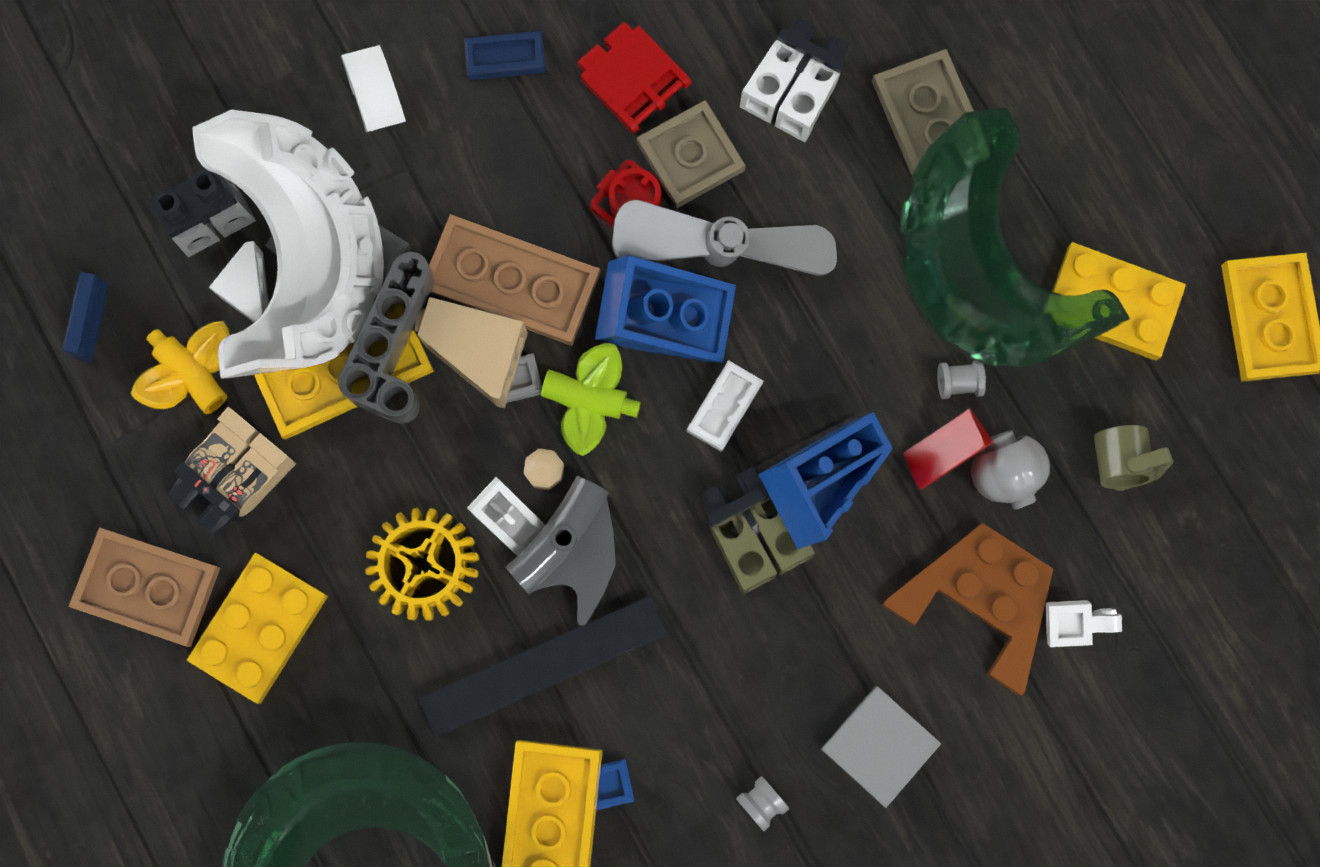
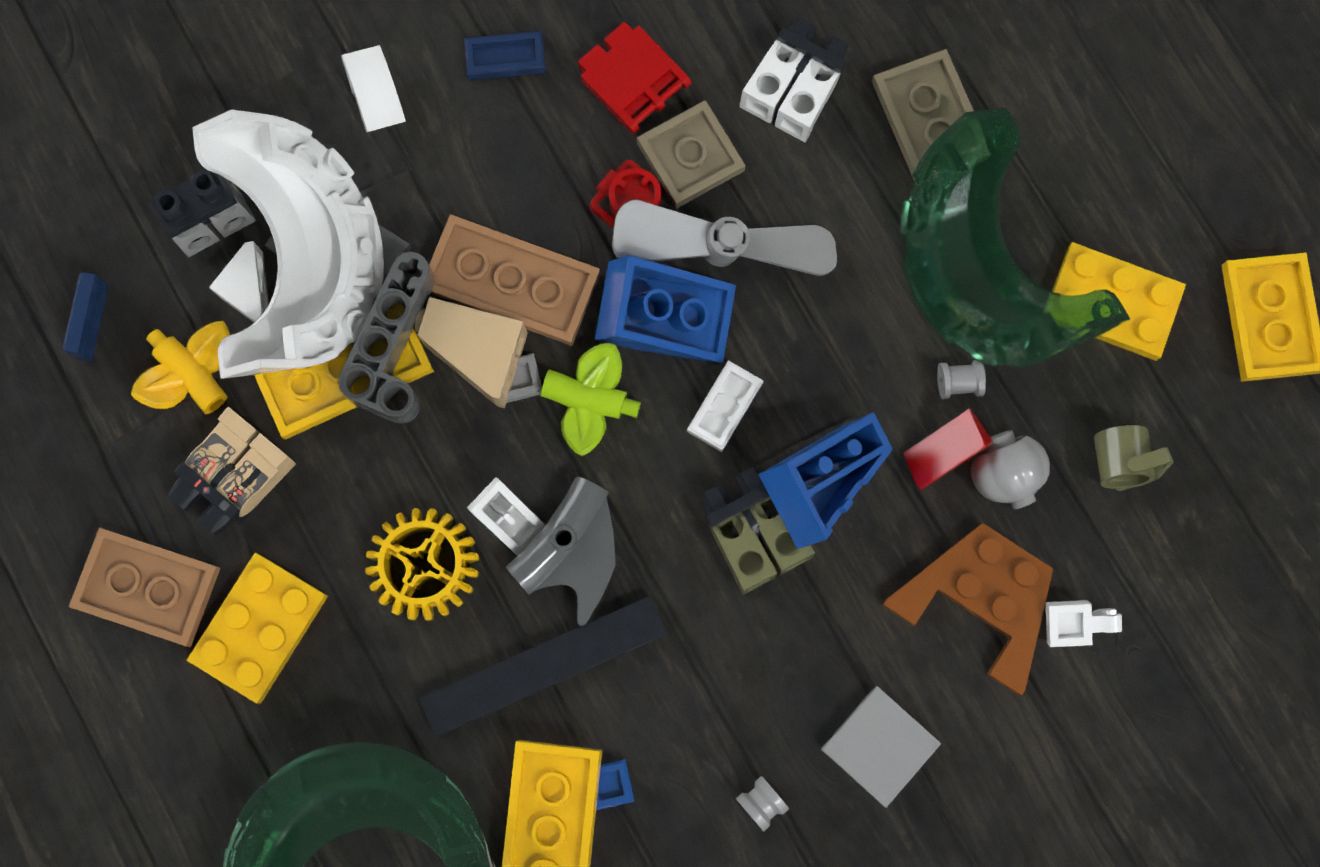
tan tile [524,449,564,490] -> none

